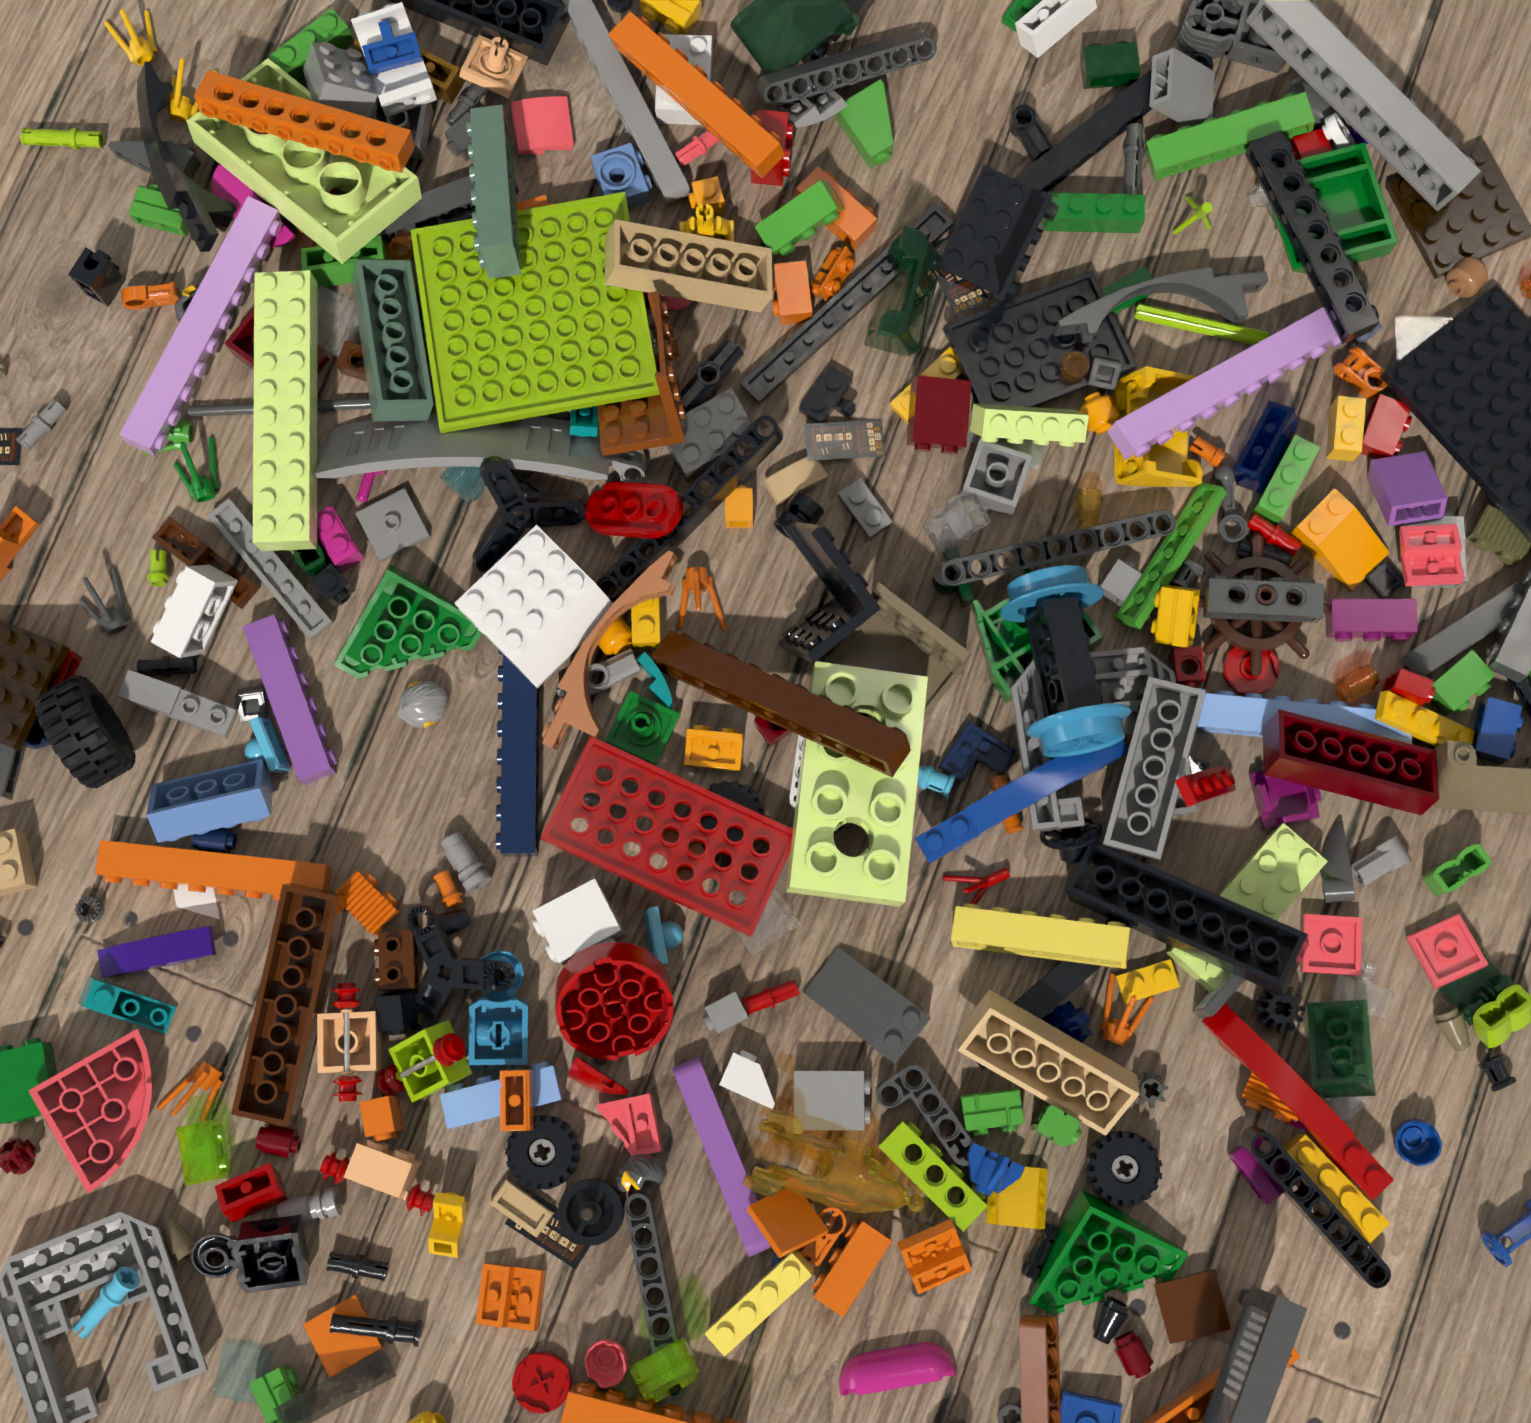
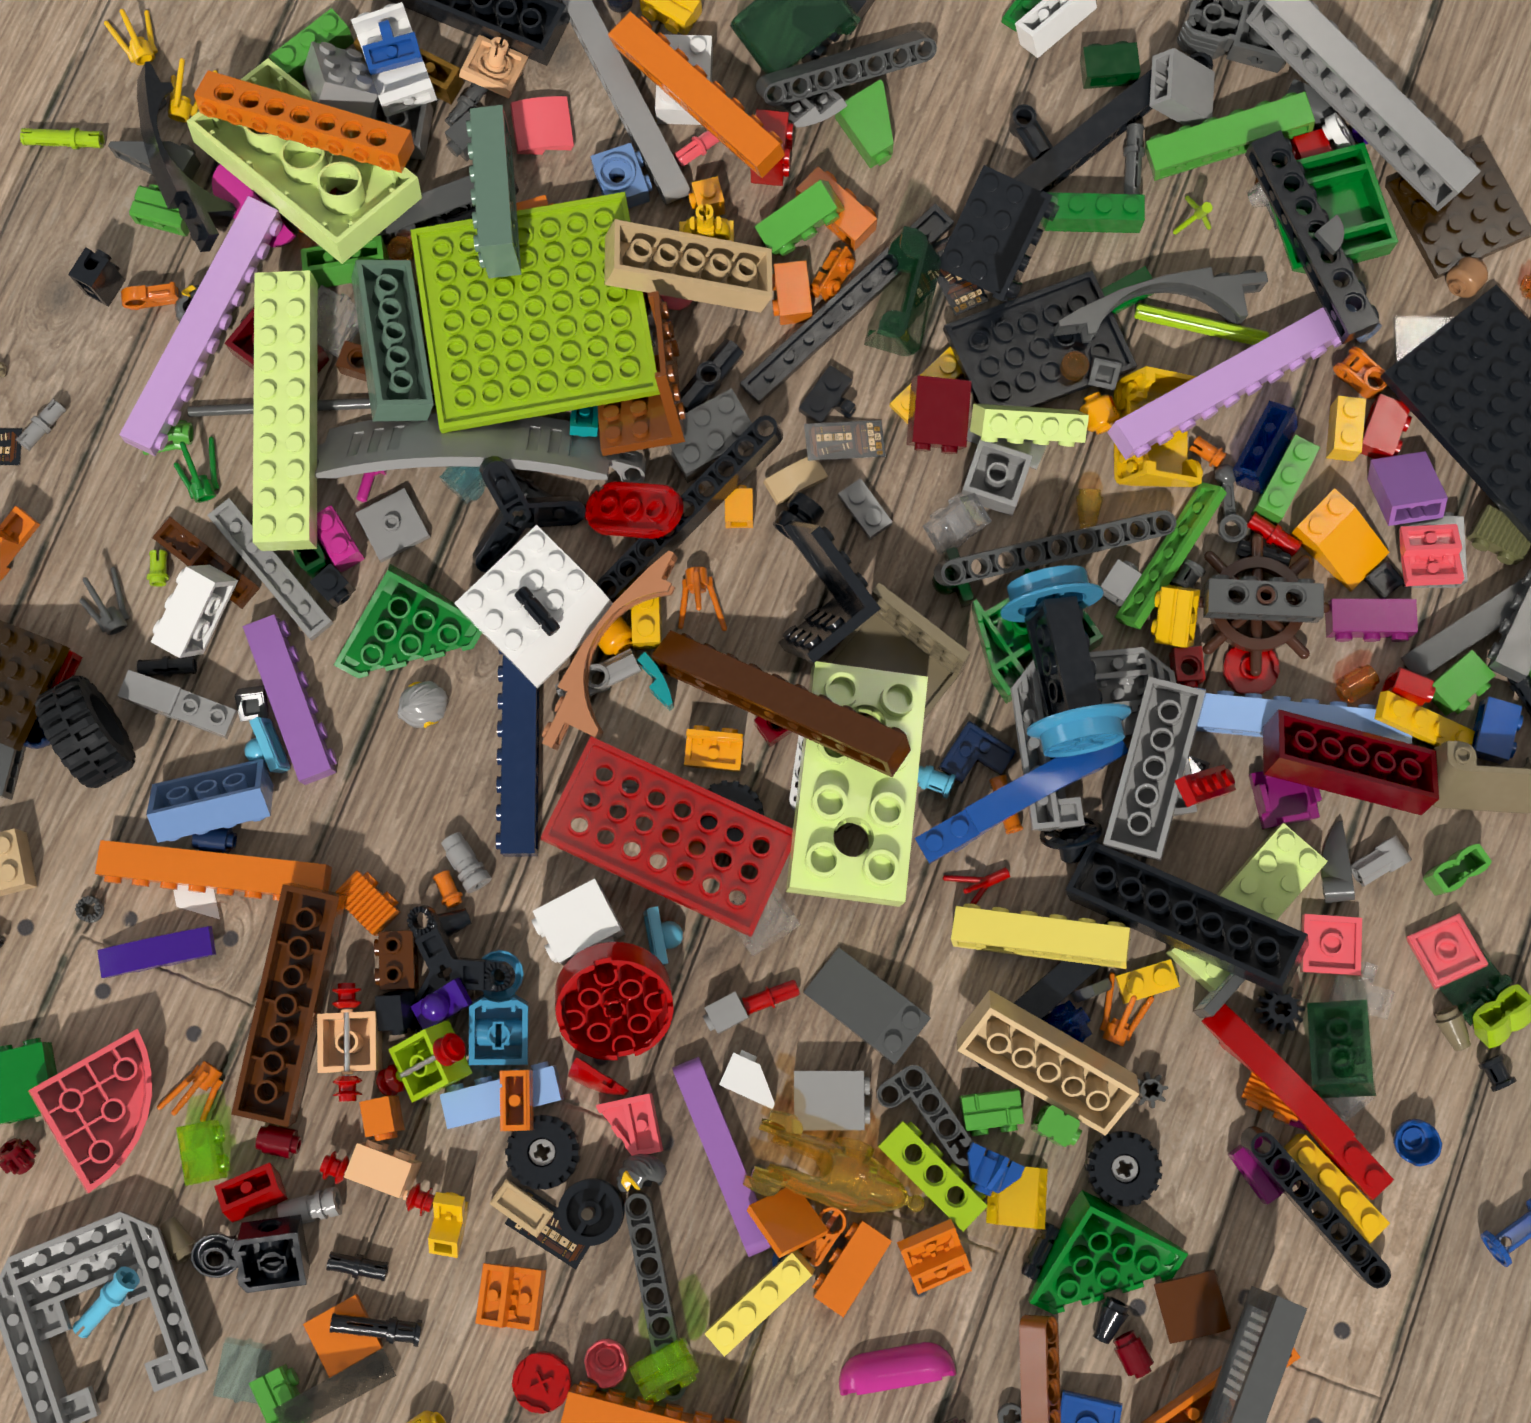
teal slope [78,976,176,1034] -> none
green plate [605,691,681,766] -> none
none -> dark purple tile [411,978,473,1030]
none -> black axle [515,586,560,636]
none -> dark grey tile [1071,978,1112,1003]
none -> dark grey tile [1314,215,1344,255]

